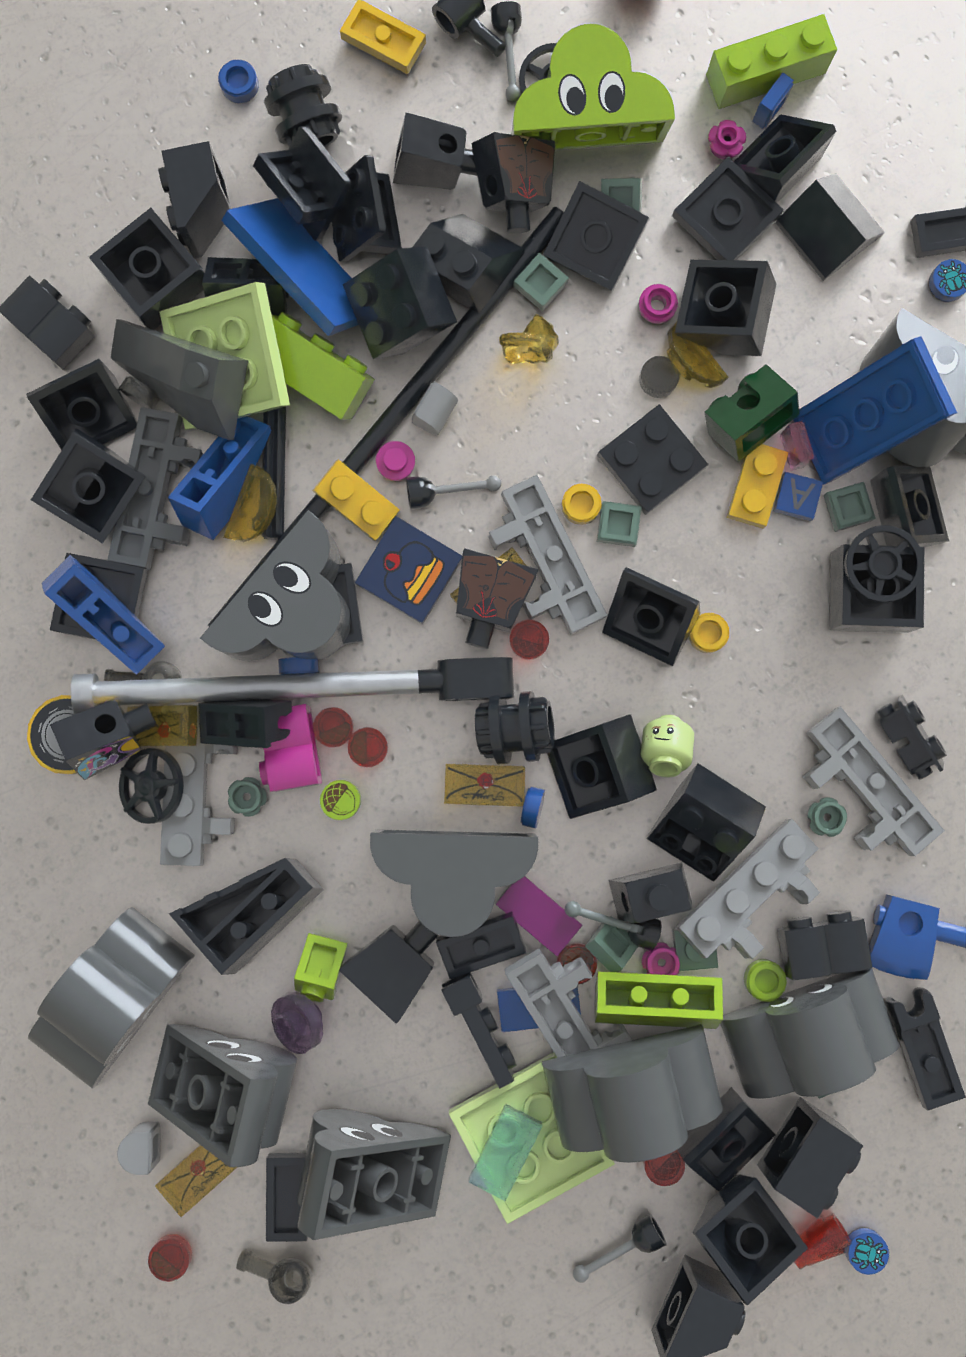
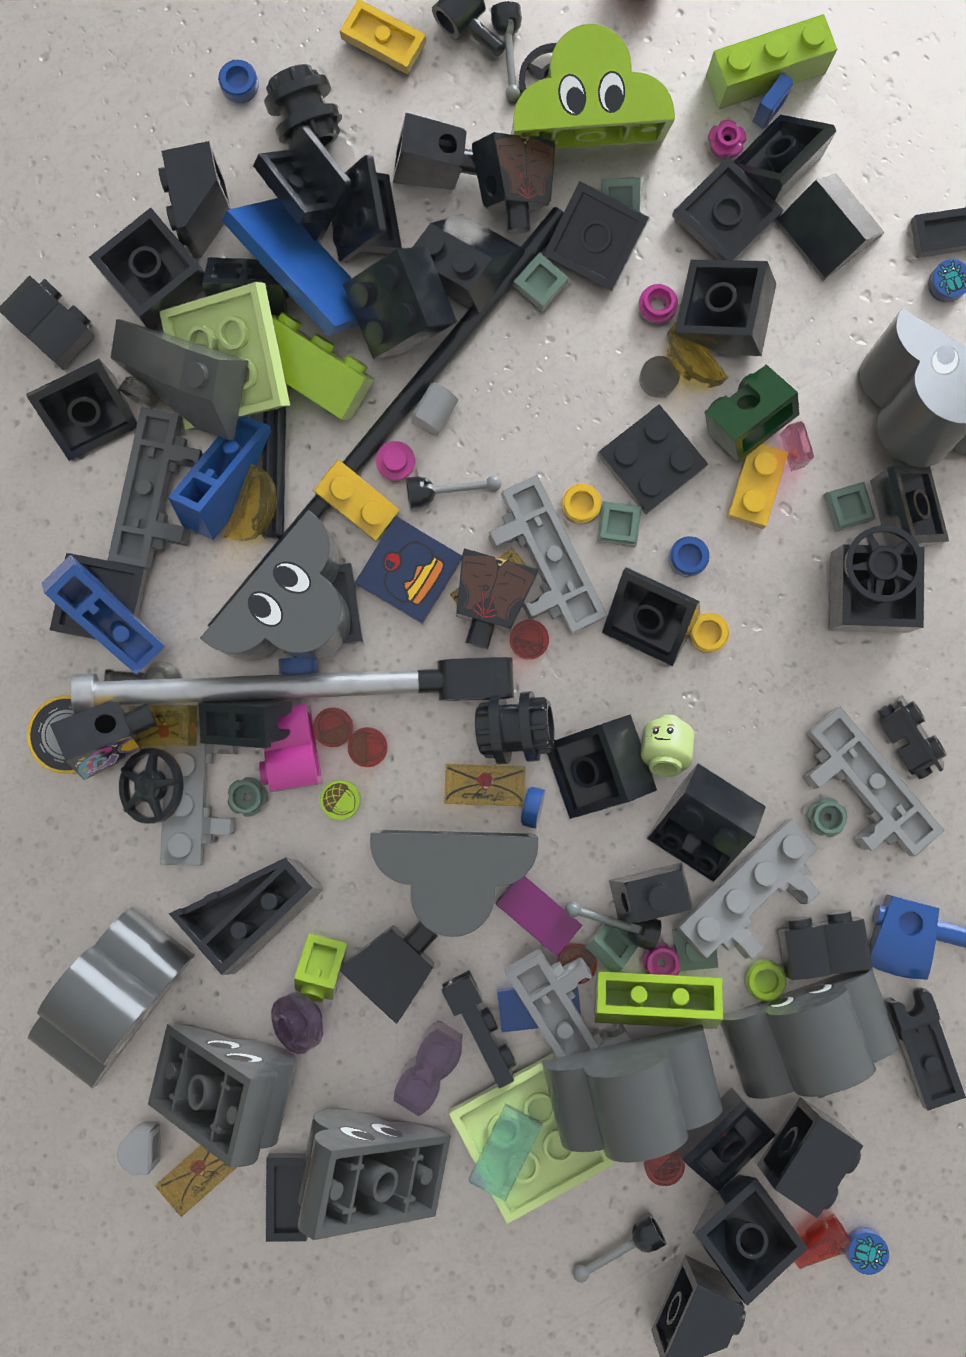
black slope [31,429,145,544] -> none
clear red tile [148,1235,192,1282] -> none
clear smoke bar [236,1249,313,1304] -> none
black plate [436,912,526,979] -> none
clear yellow piece [498,314,559,364] -> none
blue tile [773,472,823,521] -> none
blue tile [793,336,957,485] -> none
none -> clear purple brick [394,1020,463,1116]
none -> blue tile [668,536,710,577]

